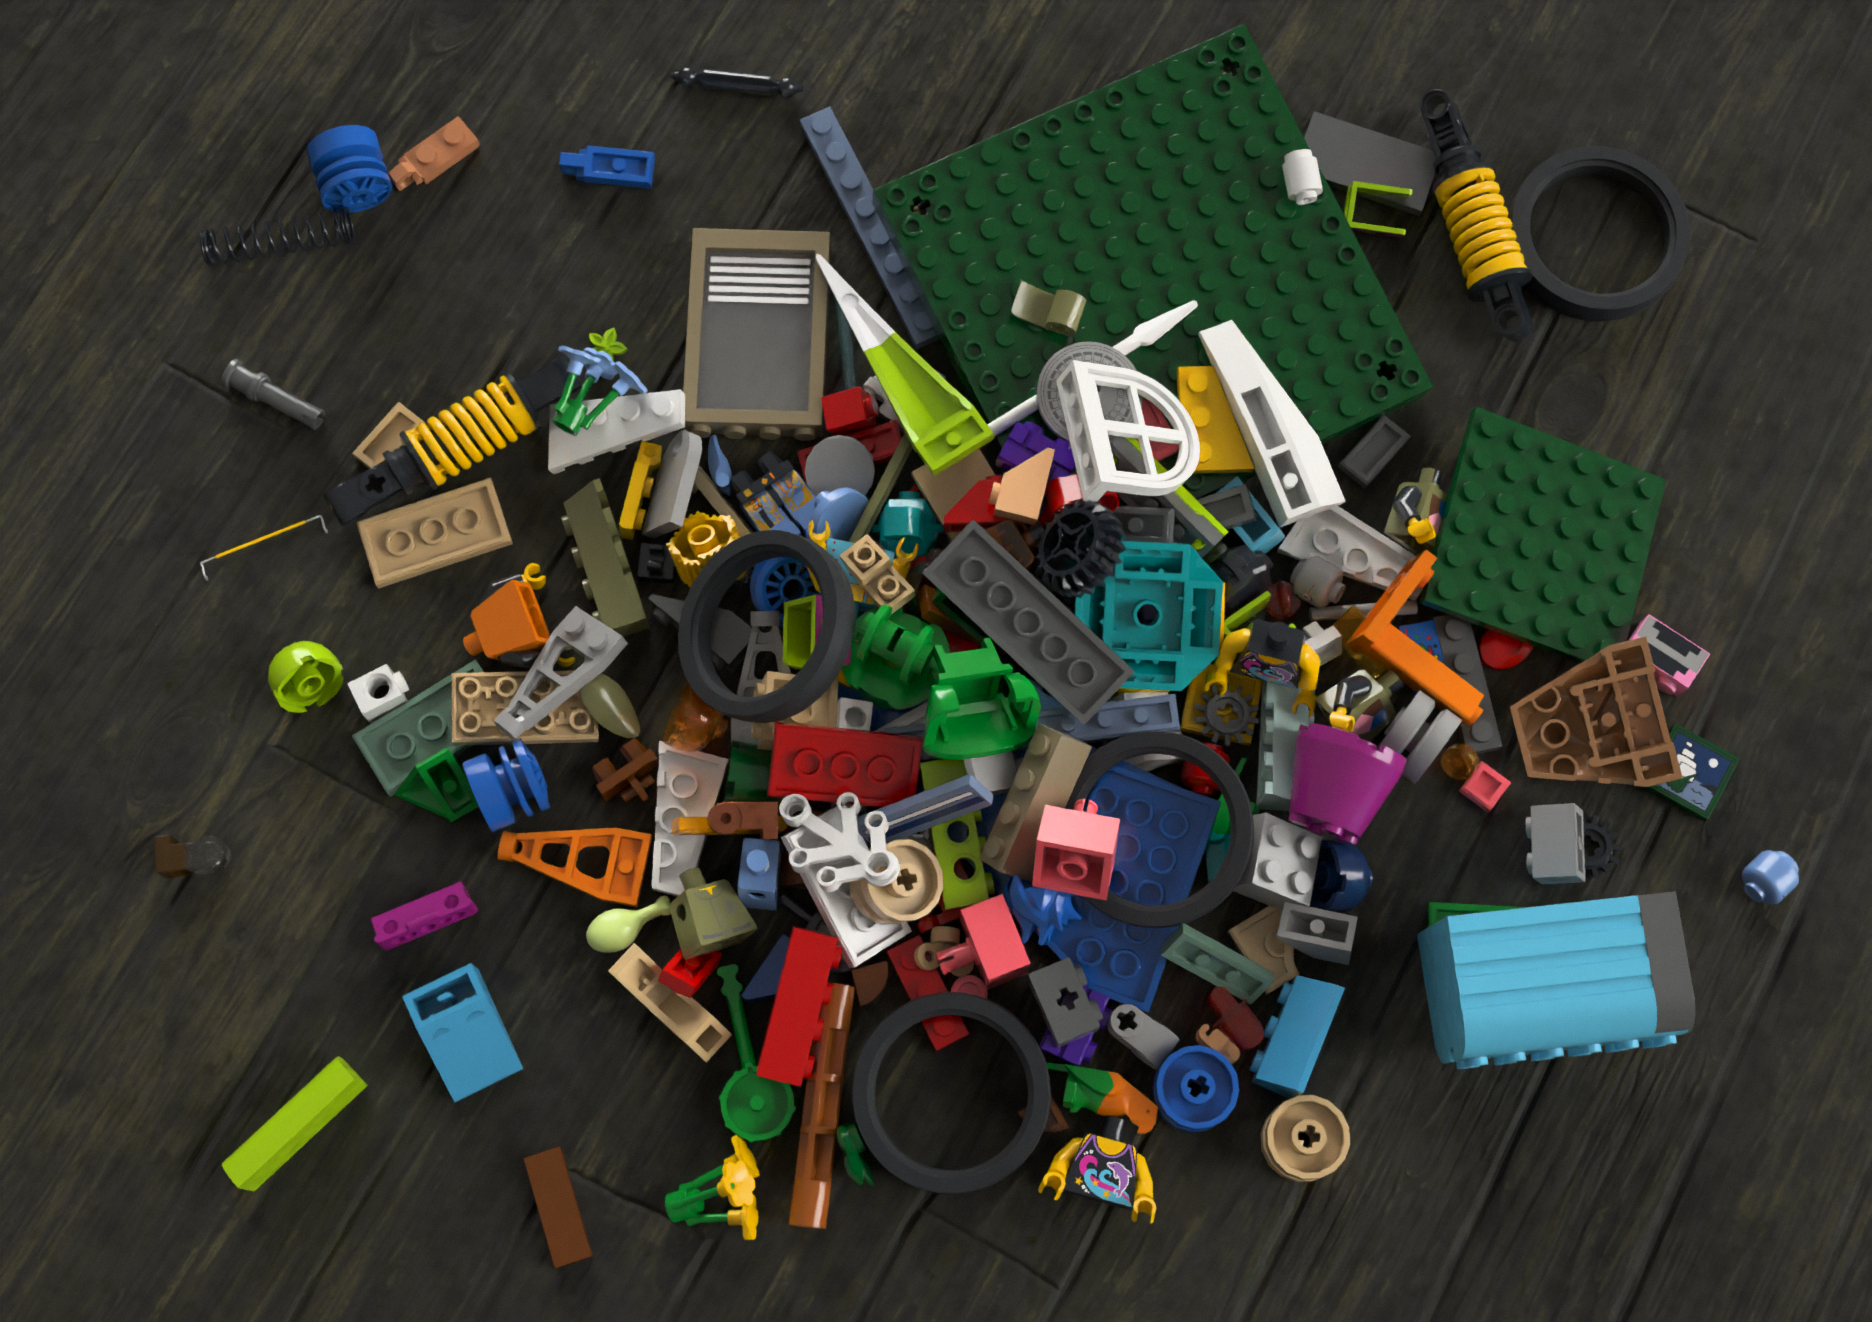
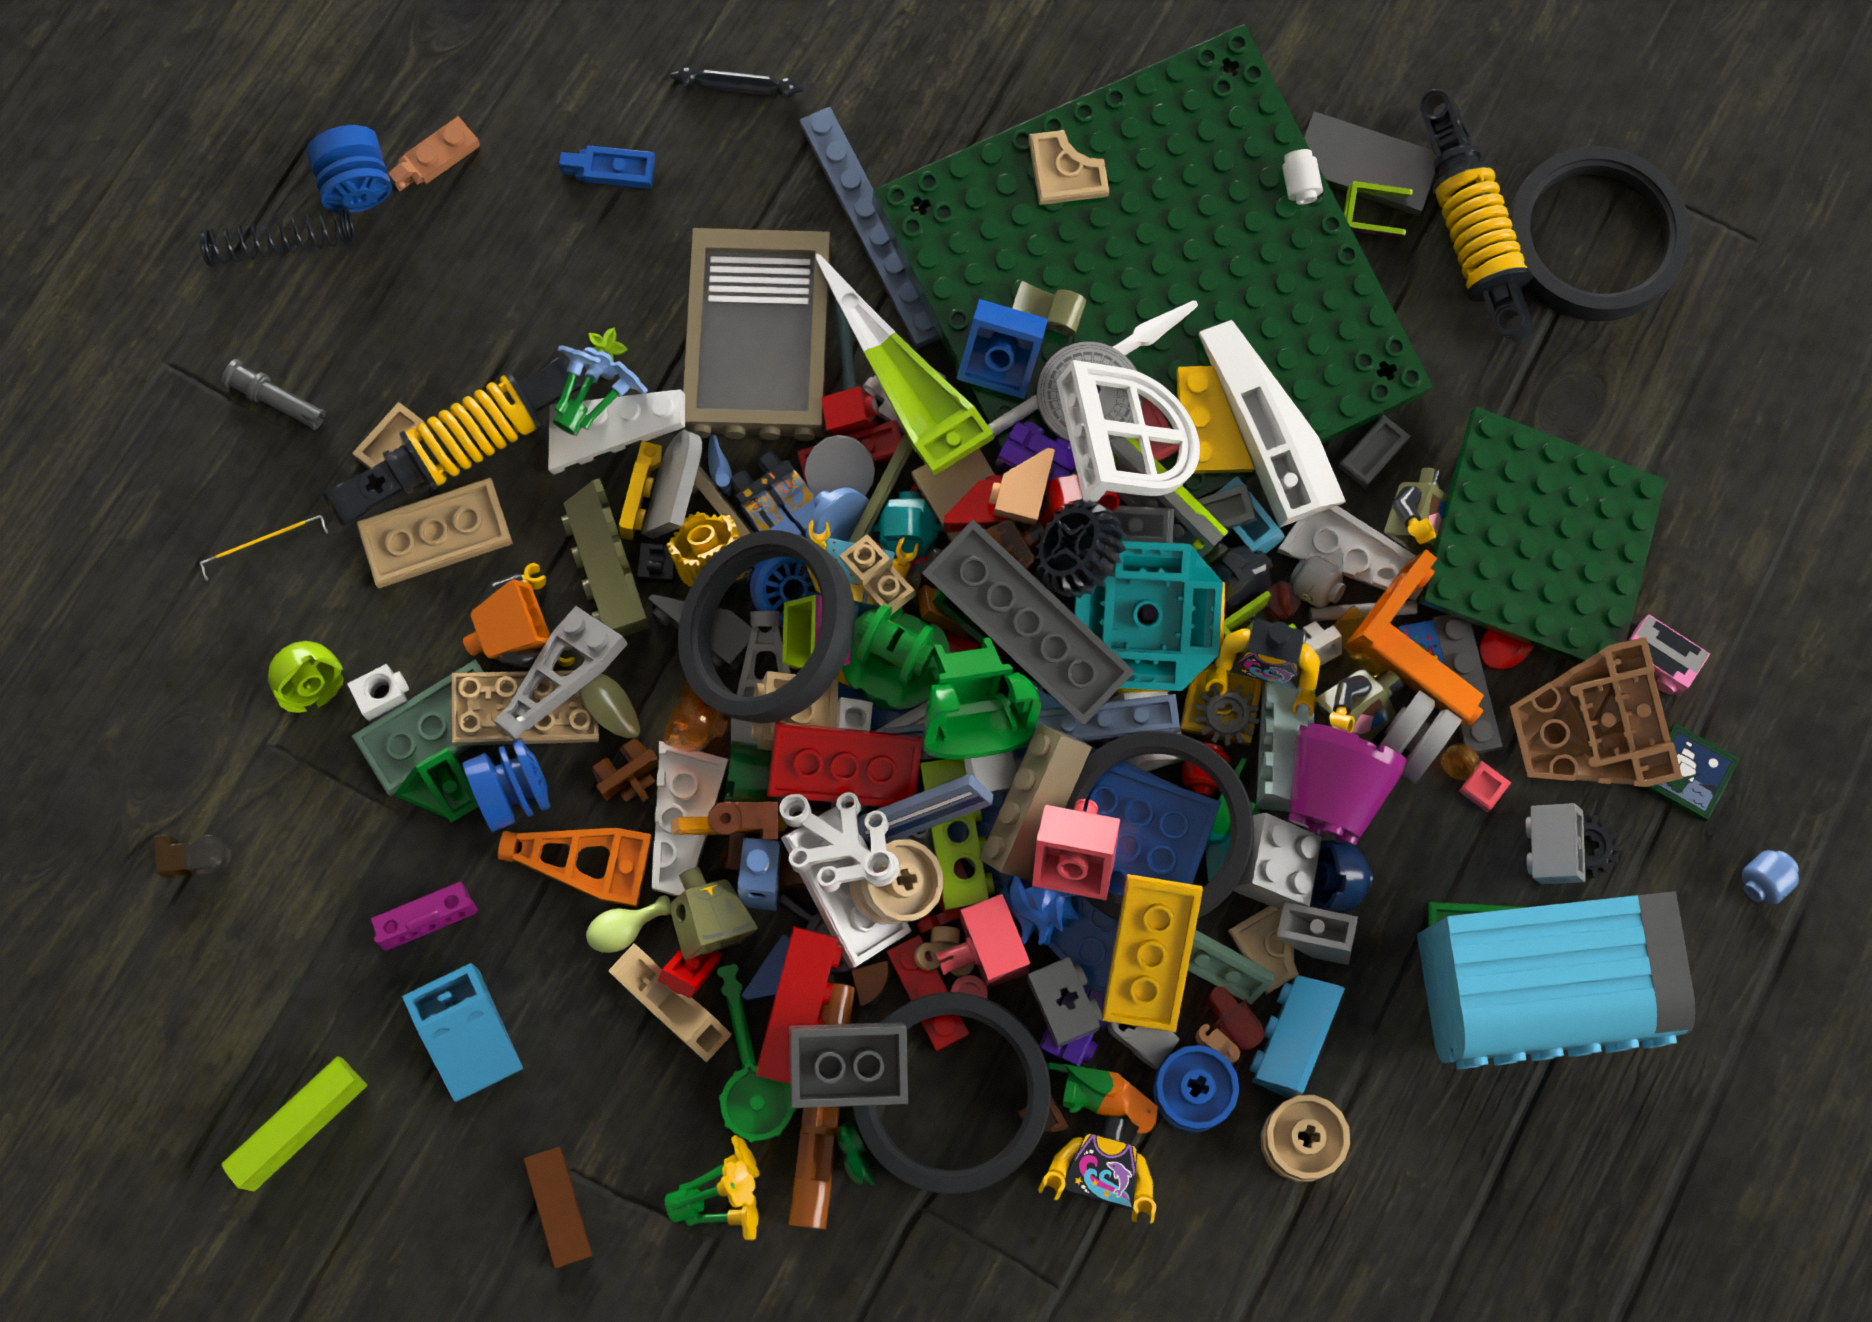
none -> reddish brown tile [719,832,745,870]
none -> dark grey brick [789,1022,908,1108]
none -> blue slope [956,299,1048,399]
none -> tan tile [1028,130,1109,205]
none -> yellow plate [1101,874,1203,1033]

